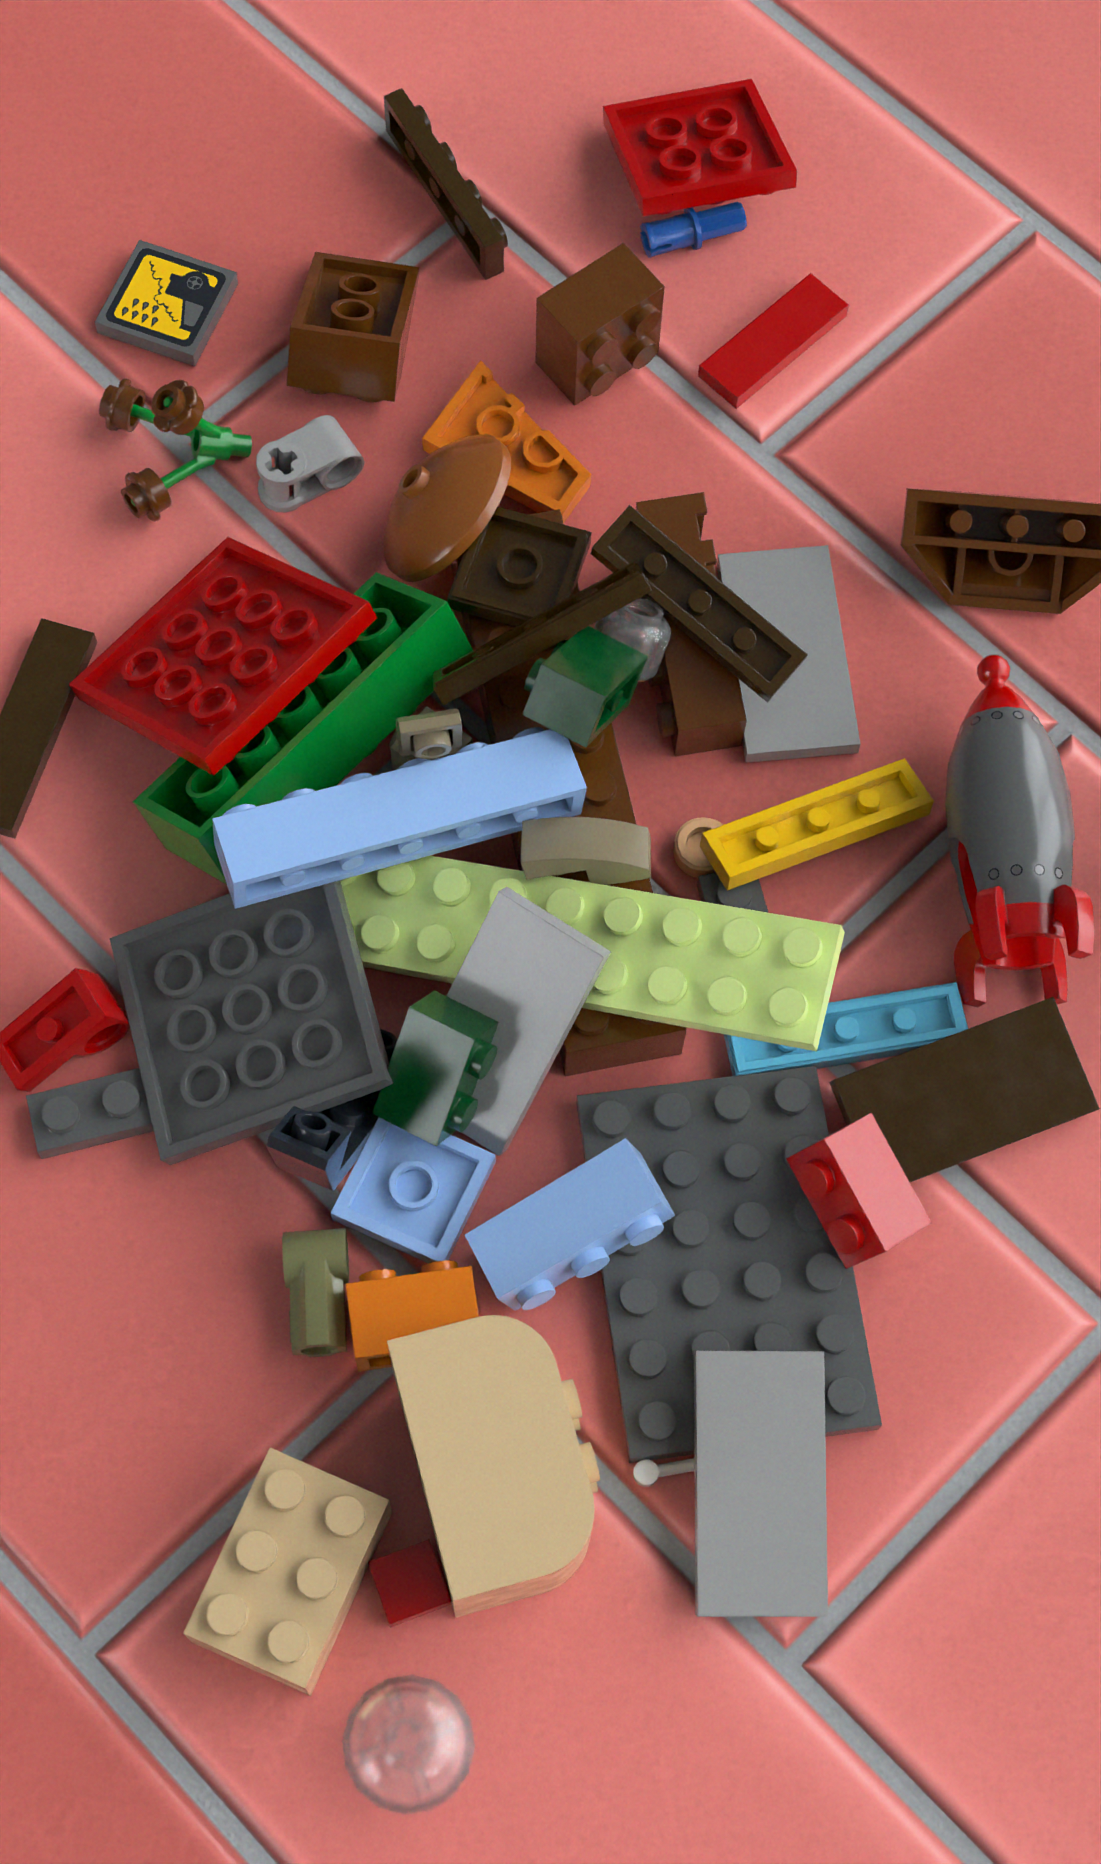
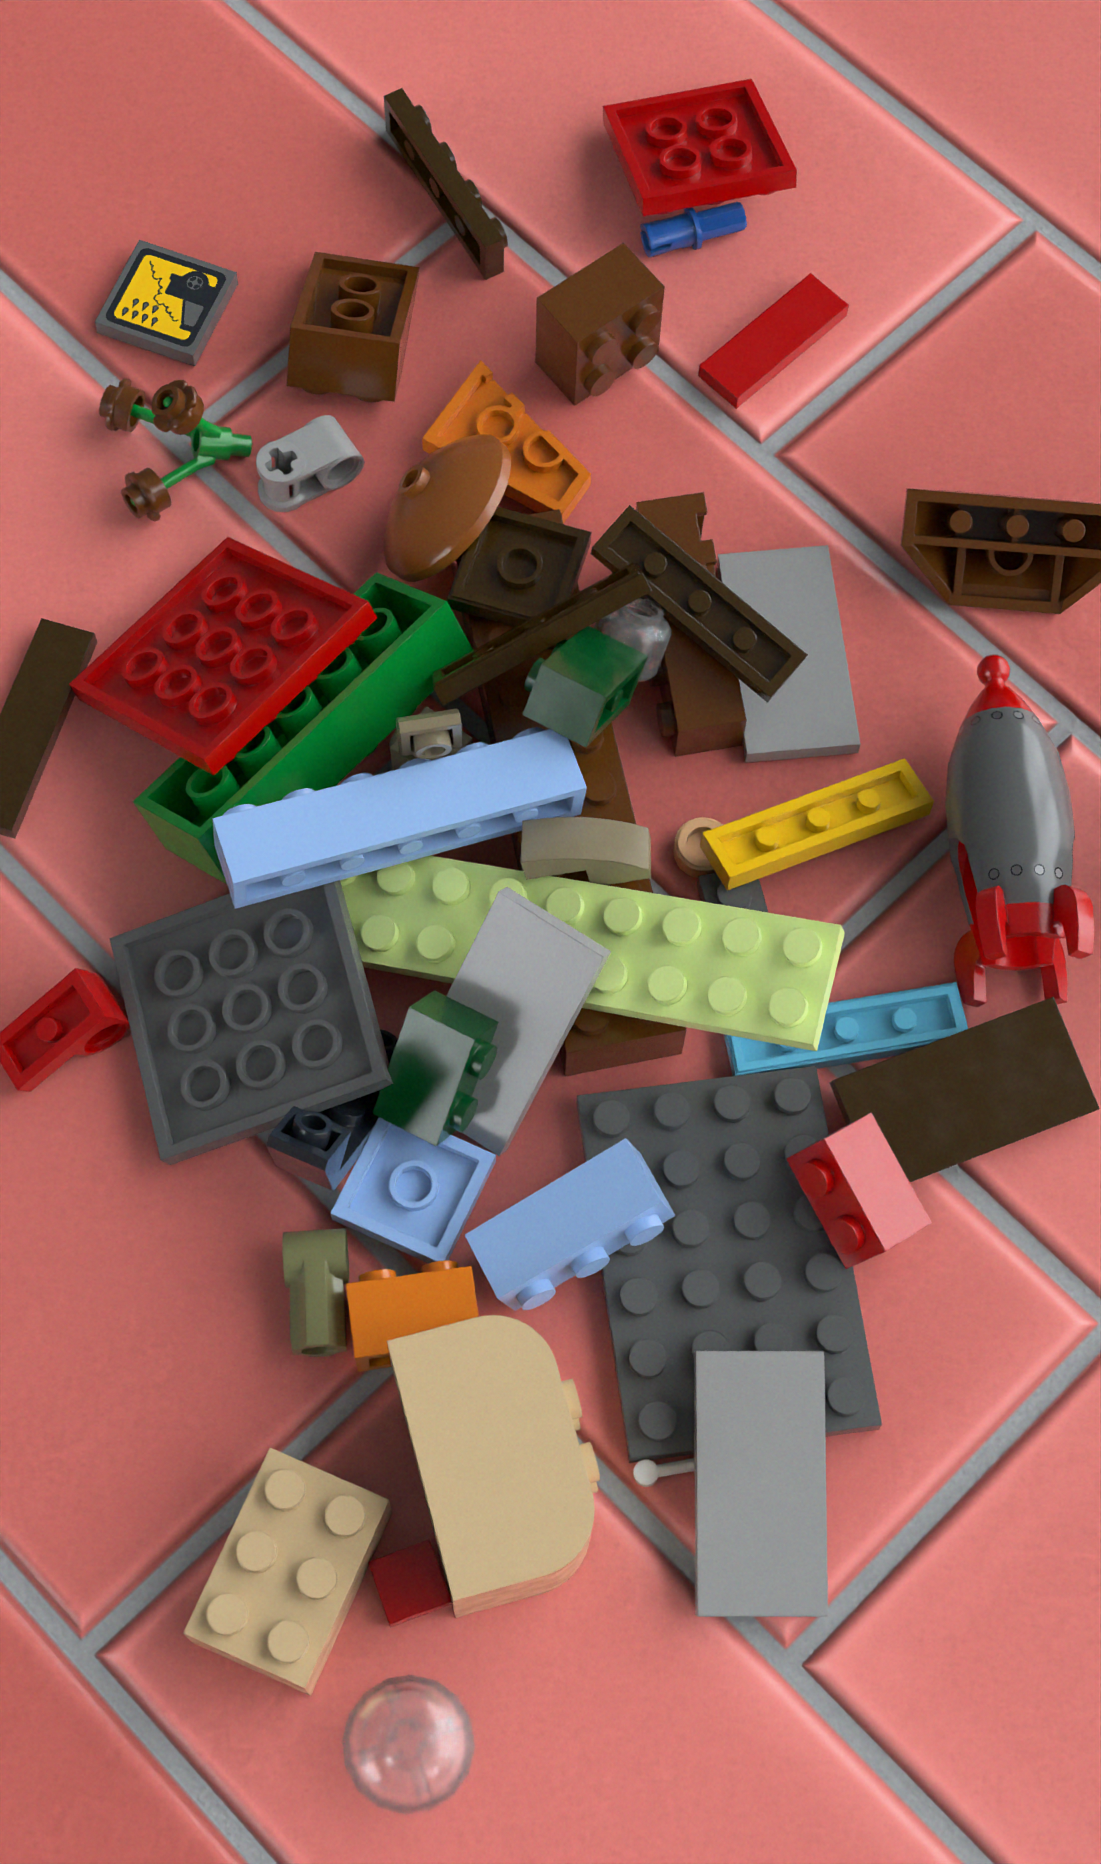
dark grey plate [26,1068,154,1159] -> none

